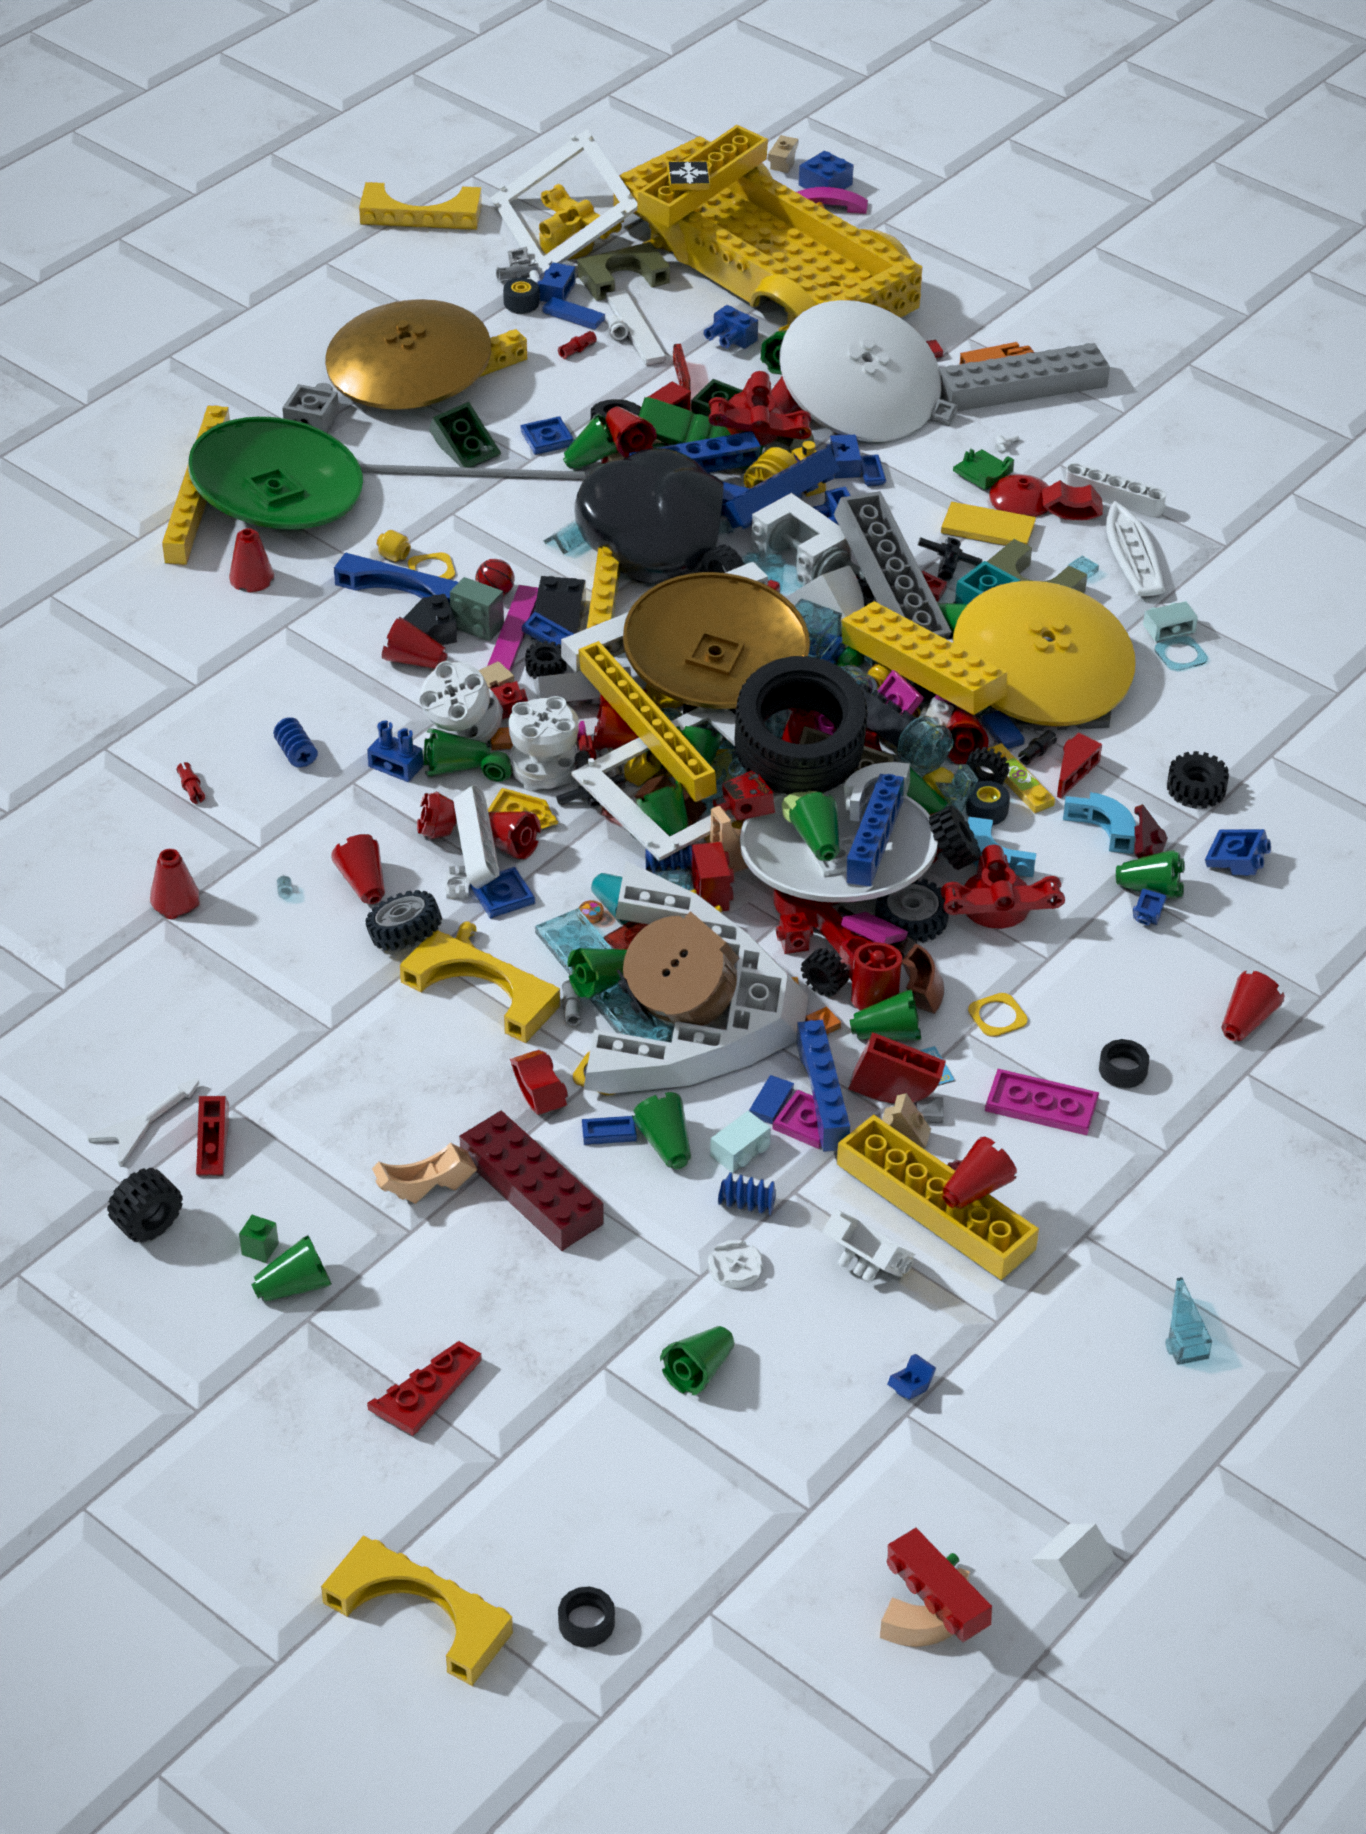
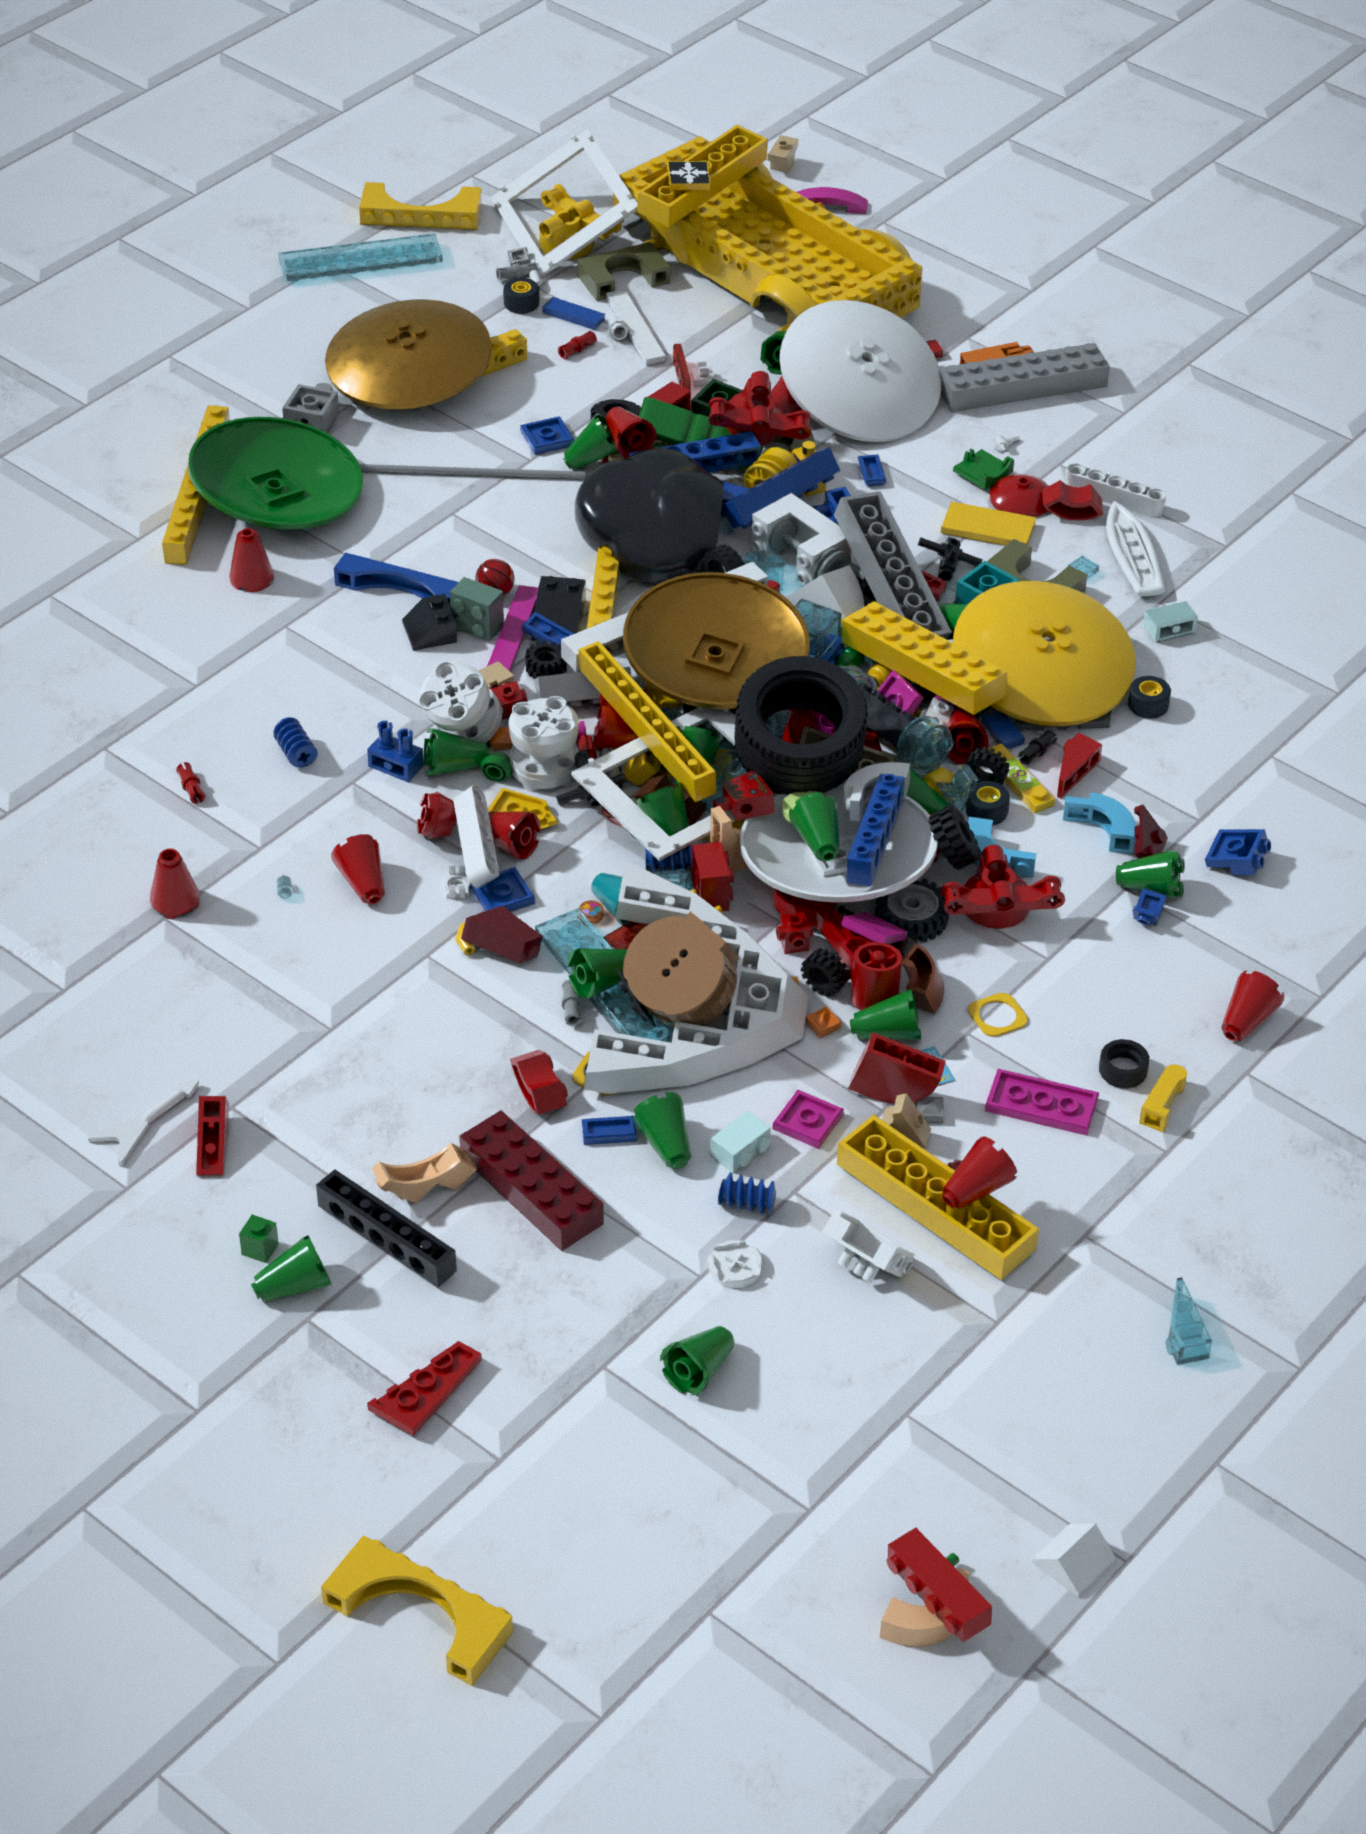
black tyre [107,1168,183,1243] -> none
black wheel [365,890,442,951] -> none
yellow head [376,530,411,562] -> none
red cone [381,617,448,669] -> none
yellow arch [400,930,561,1043] -> none
yellow piece [408,552,455,580] -> none
dark green slope [429,402,501,468] -> none
blue brick [538,262,576,302] -> none
clear light blue panel [543,520,585,555] -> none
black tyre [558,1586,615,1647] -> none
blue brick [703,305,758,349] -> none
blue tile [749,1075,794,1124] -> none
blue arch [797,1020,850,1152] -> none
blue brick [798,150,854,190] -> none
blue brick [826,434,861,479] -> none
blue bracket [887,1354,936,1400] -> none
light grey tile [930,399,958,426] -> none
clear light blue piece [1154,636,1208,671] -> none
black tyre [1167,751,1229,809] -> none
none -> clear light blue plate [278,233,443,281]
none -> black brick [316,1169,457,1287]
none -> dark red slope [461,906,543,963]
none -> white tile [691,360,715,387]
none -> black wheel [1128,676,1171,718]
none -> yellow leg [1139,1064,1187,1133]

